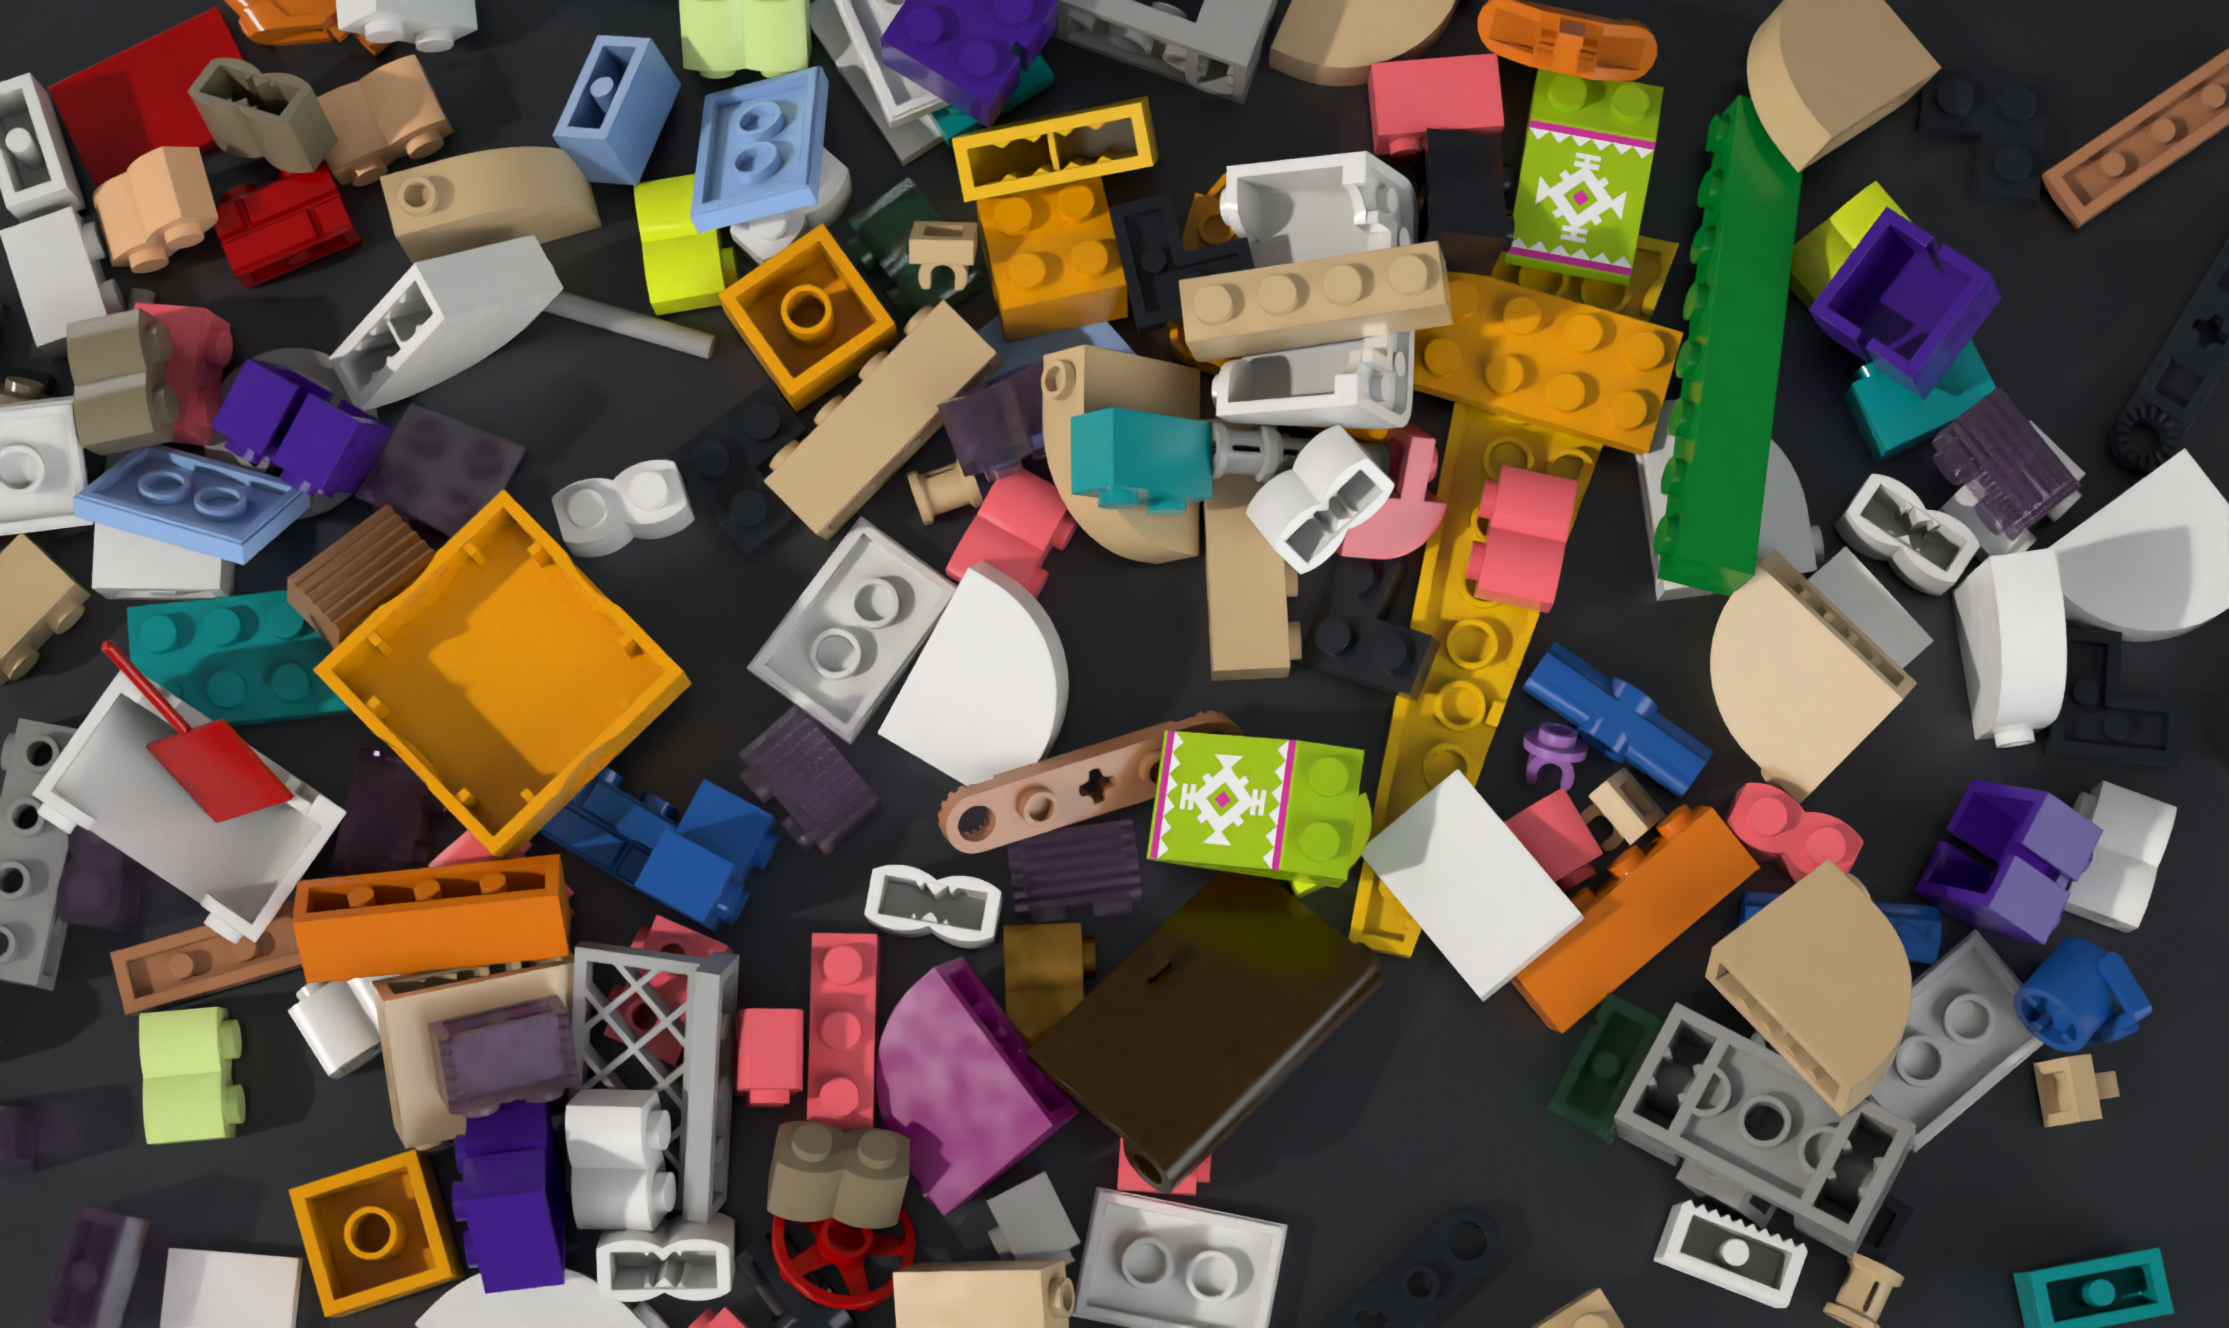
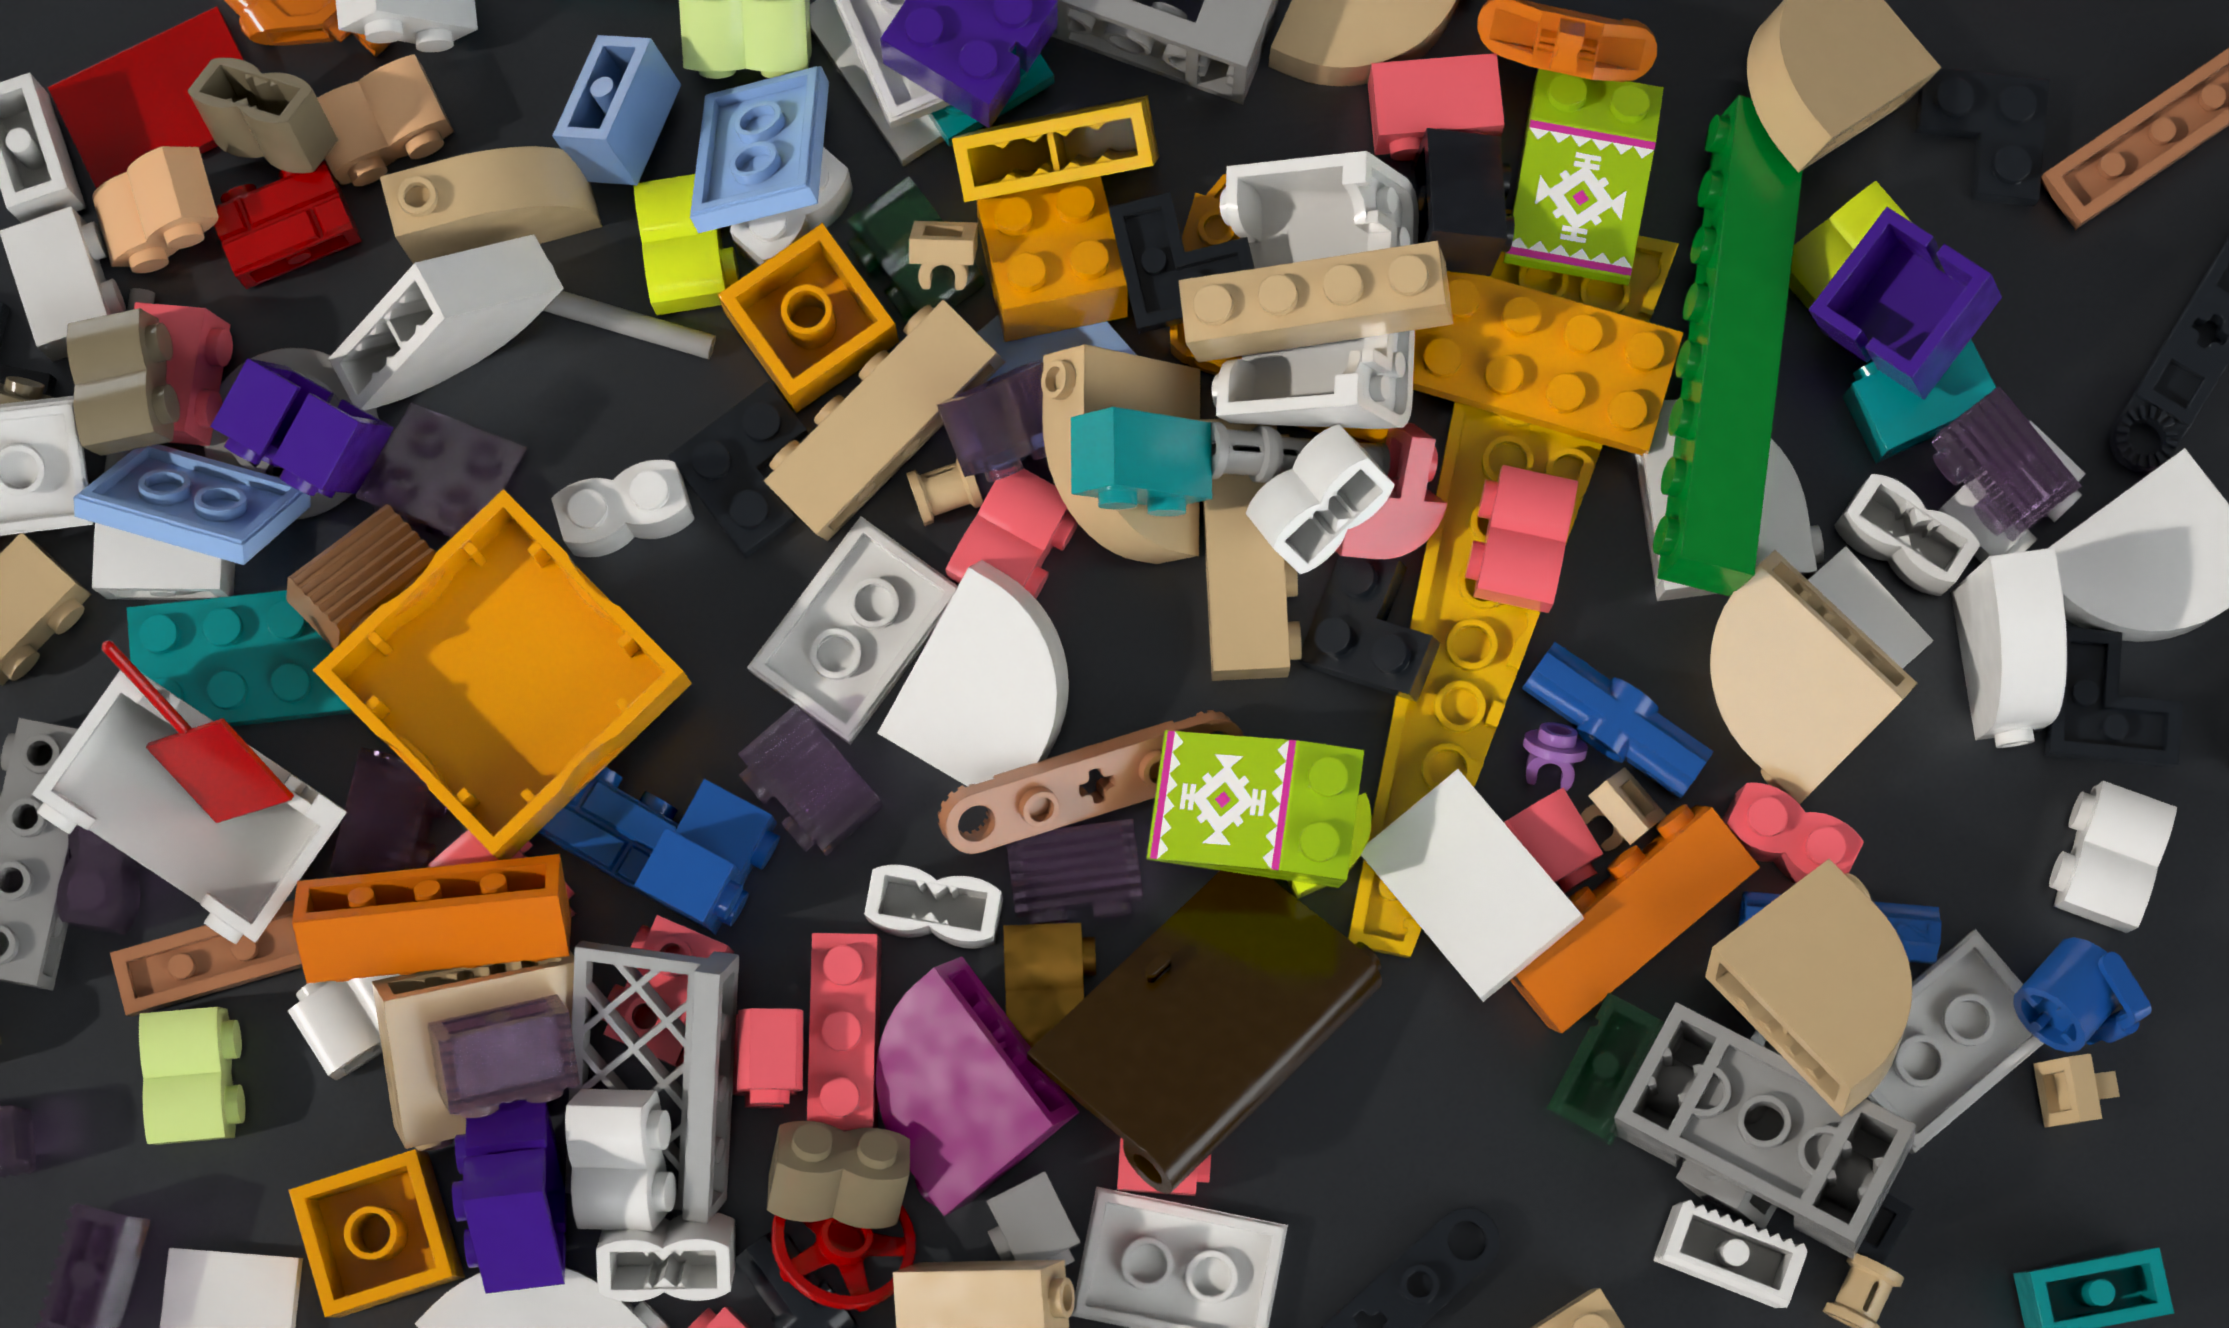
dark purple piece [1914,780,2104,945] -> none

